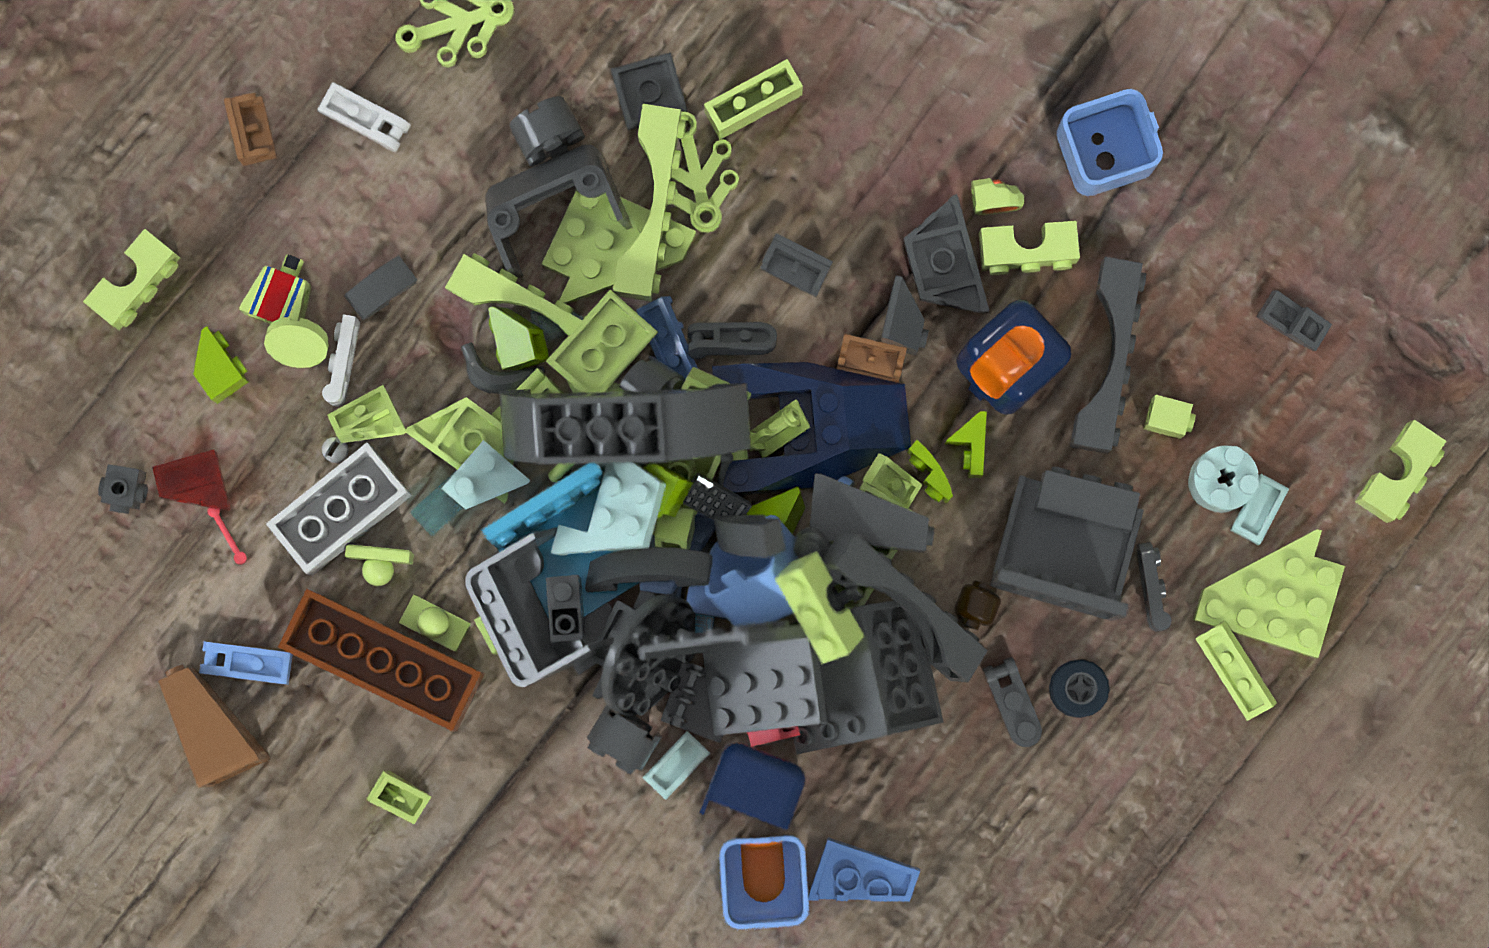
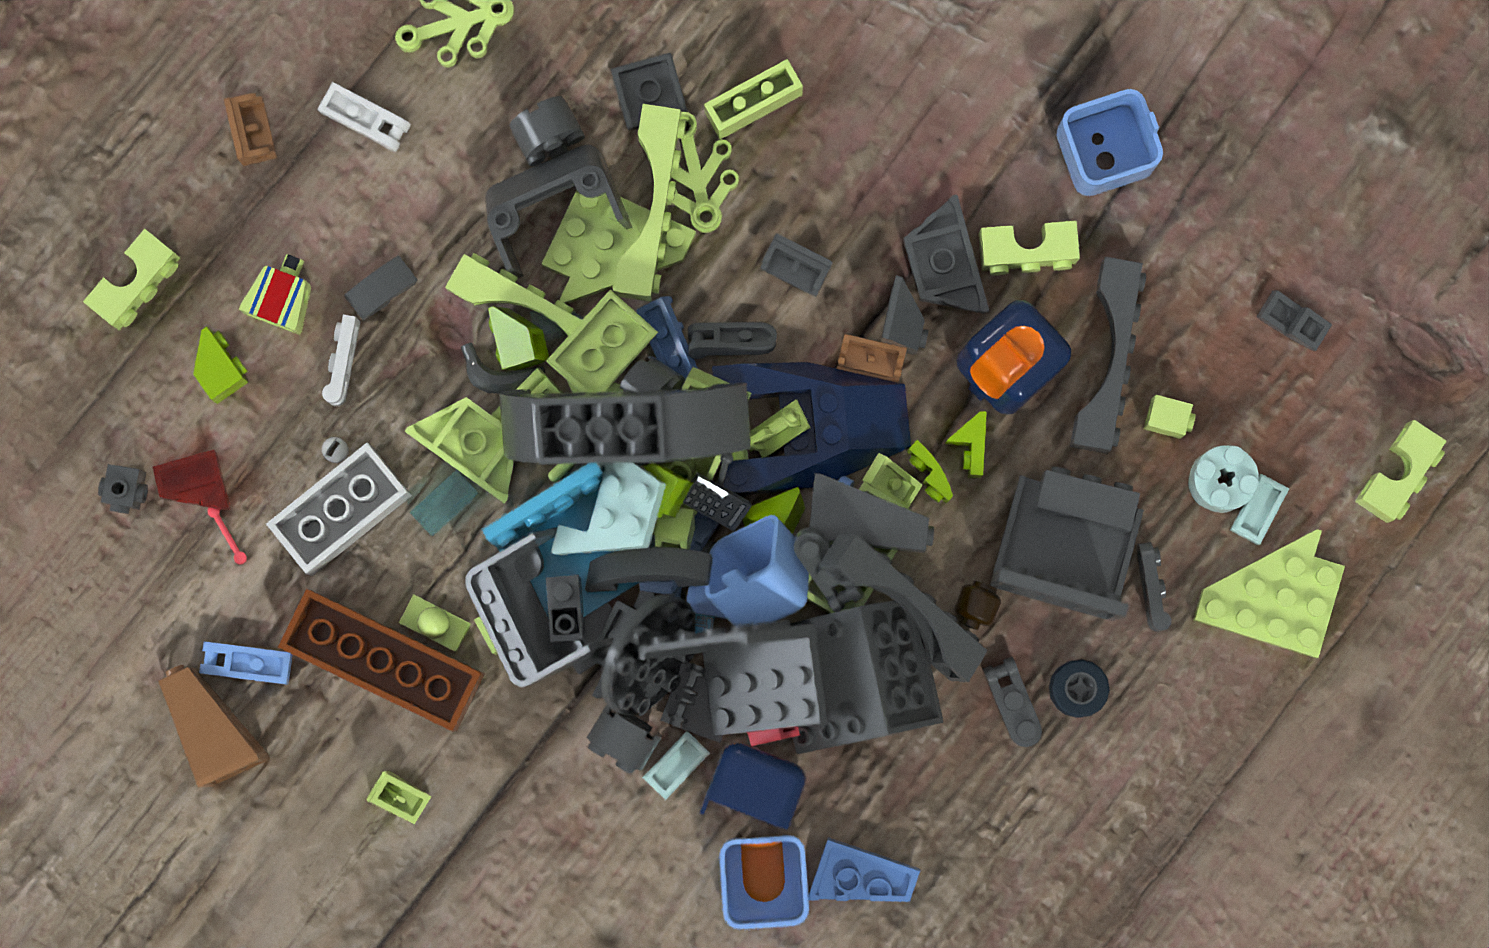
yellowish green tile [264,317,329,368] -> none
yellowish green wing [327,385,407,443] -> none
yellowish green tile [345,544,414,586] -> none
light aqua wing [441,440,530,509] -> none
dark grey slope [713,515,786,557] -> none
yellowish green arch [775,552,864,663] -> none
yellowish green rock [971,178,1025,215] -> none
yellowish green plate [1195,621,1277,721] -> none

